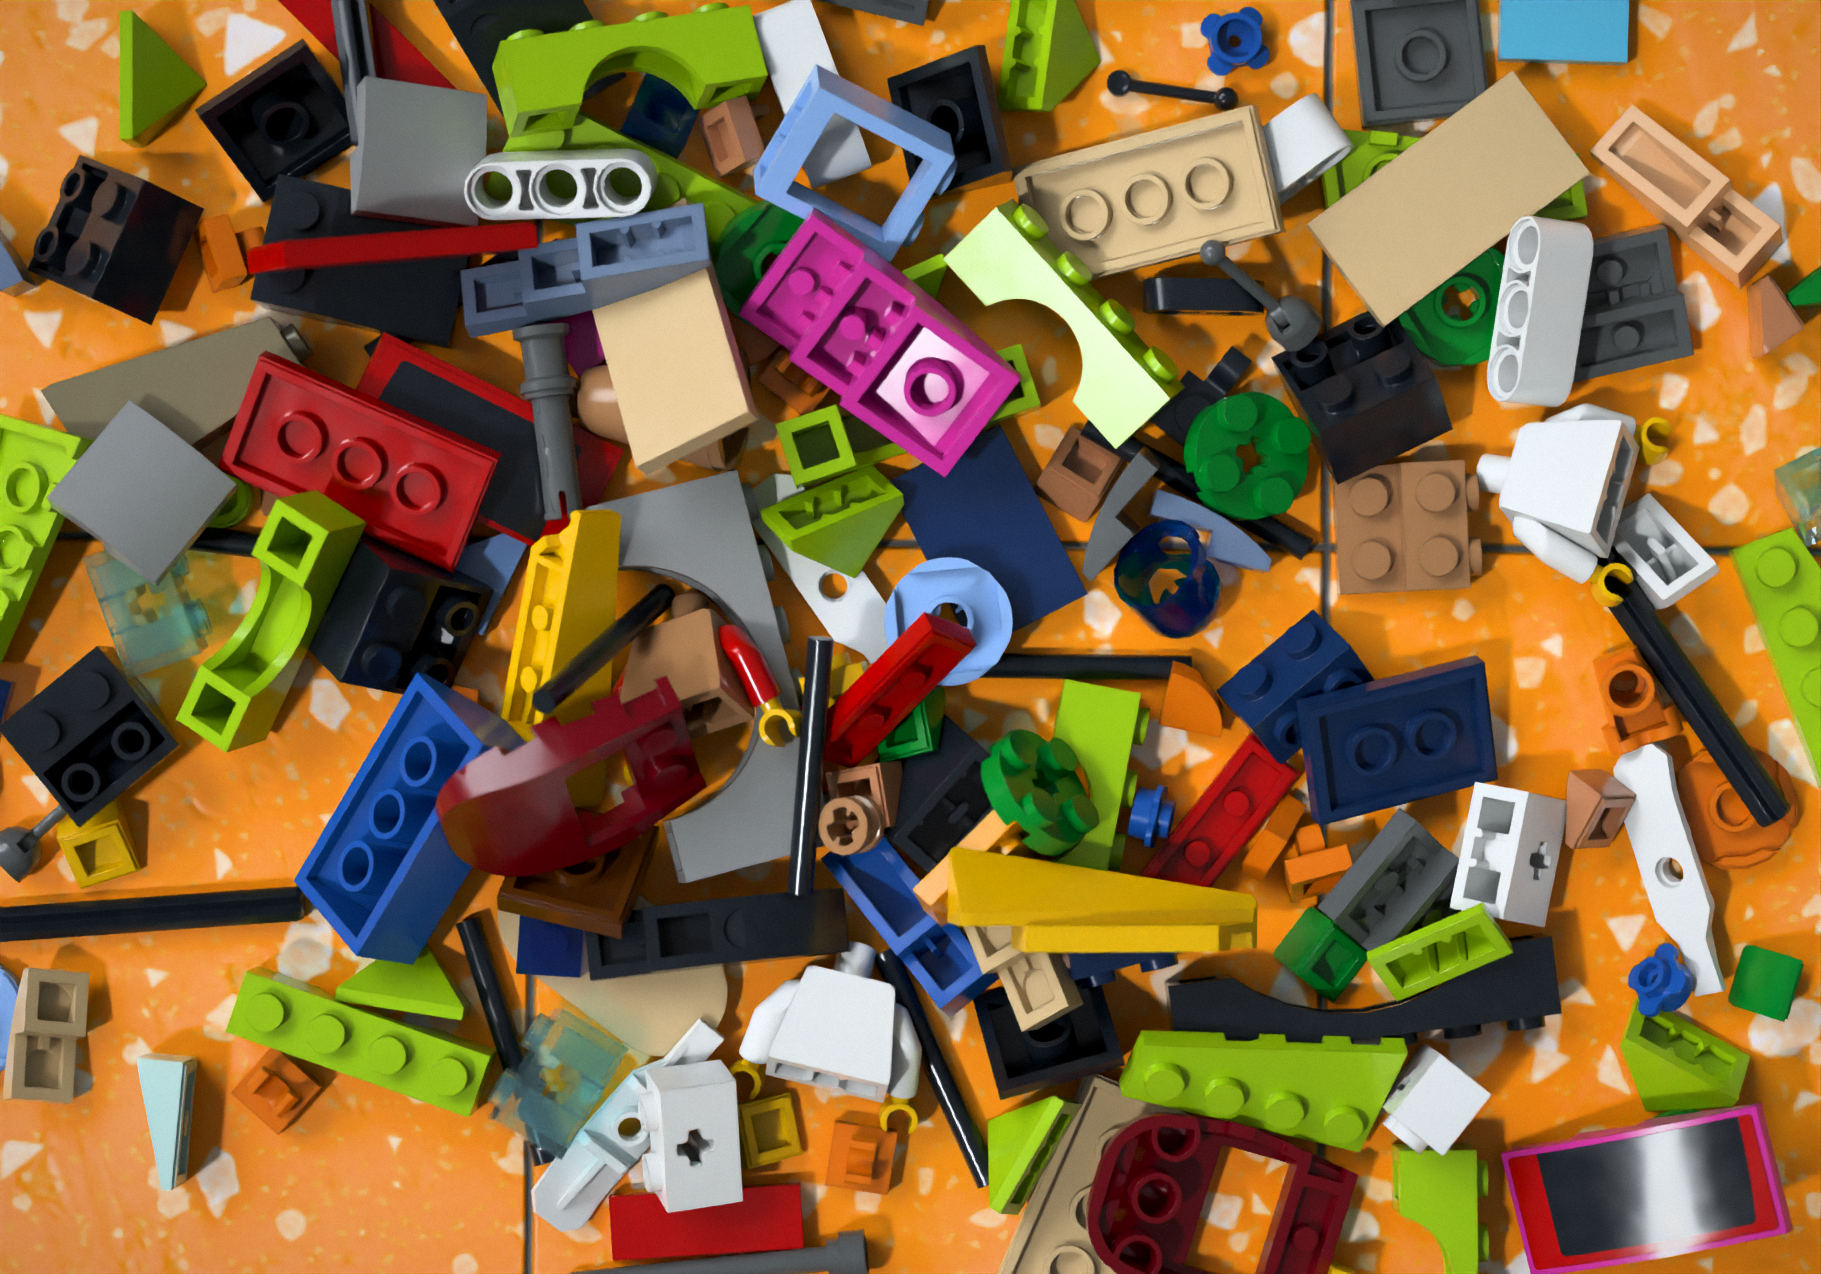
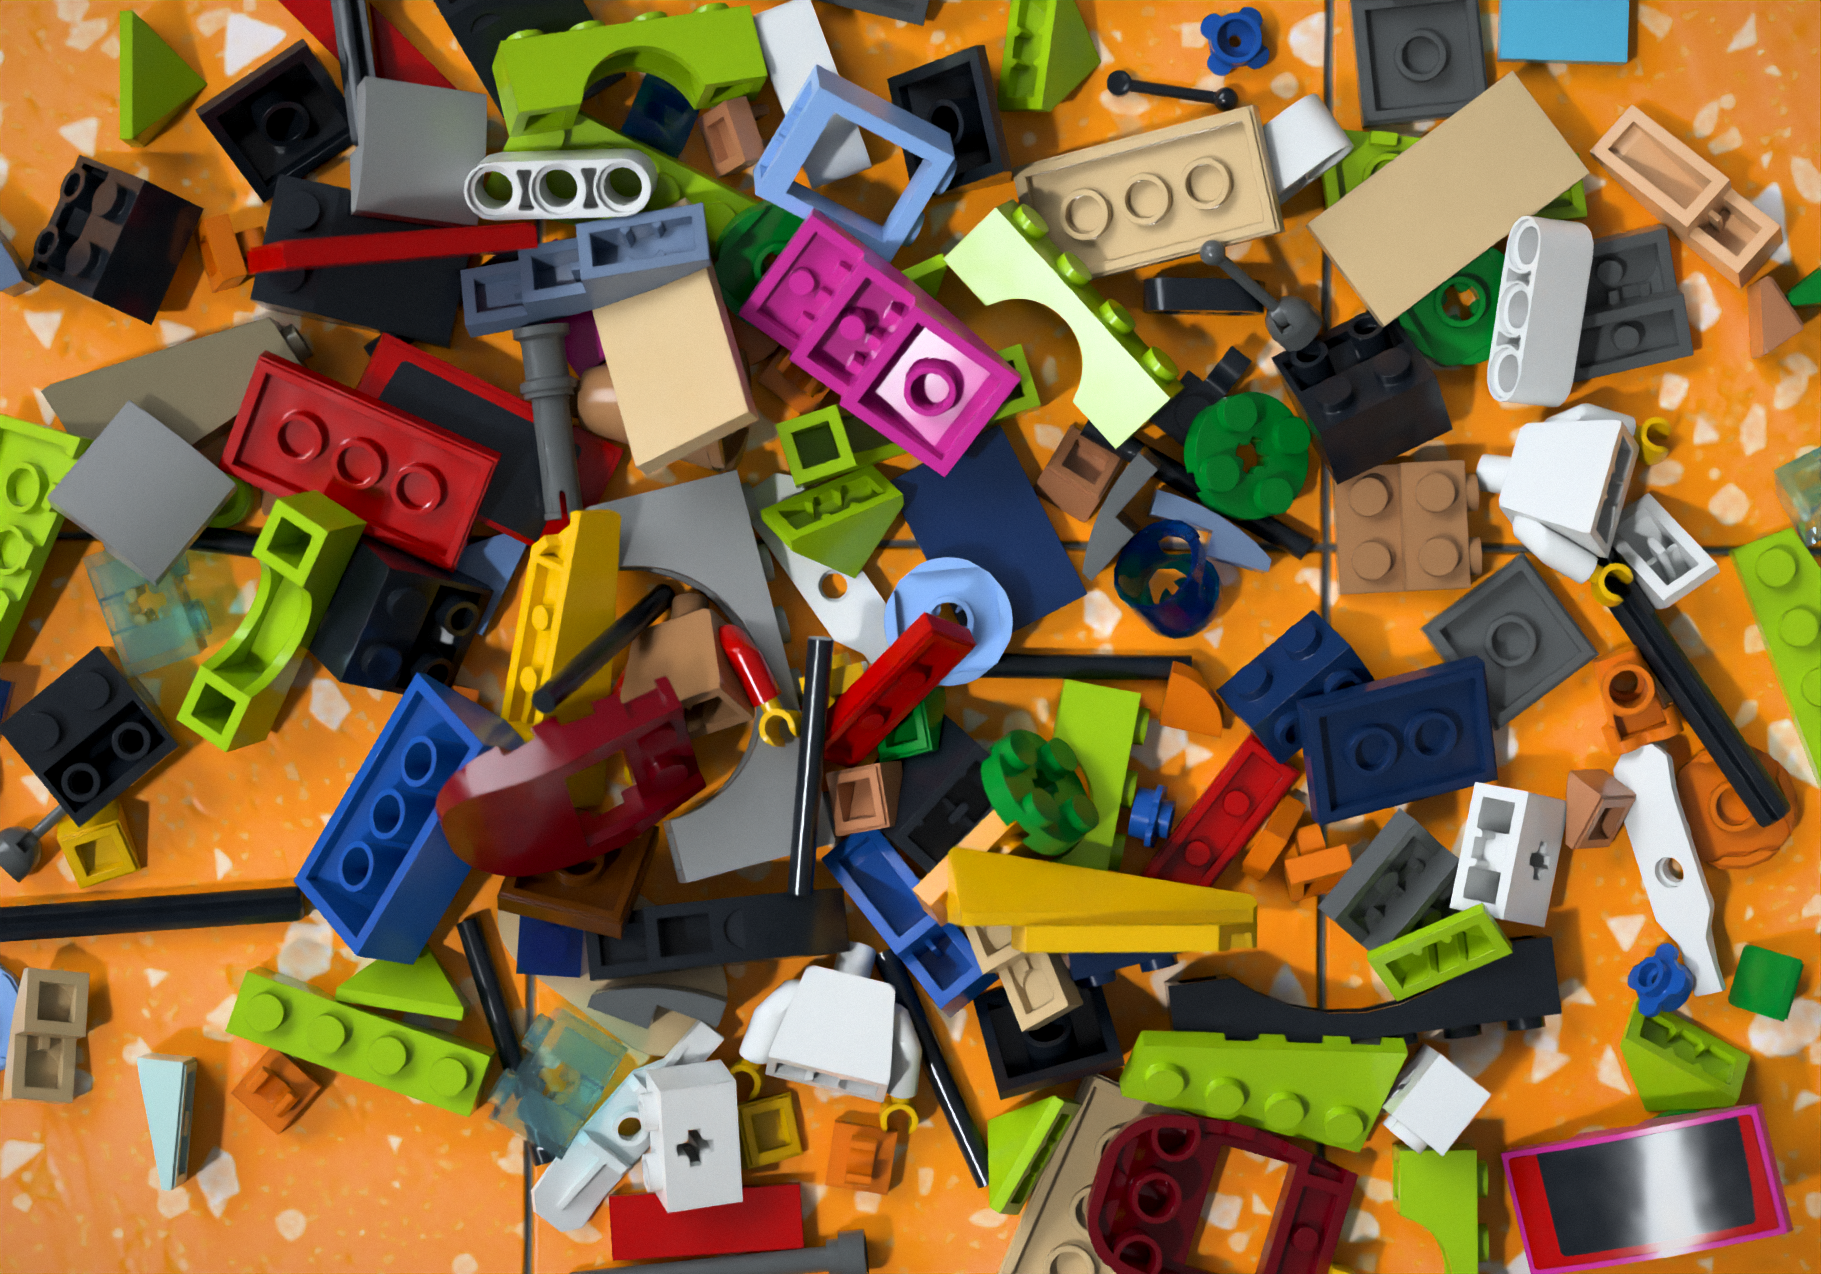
medium nougat bush [818,795,885,856] -> none
green slope [1273,907,1368,1003] -> none
none -> dark grey slope [587,983,729,1029]
none -> dark grey tile [1419,552,1599,731]

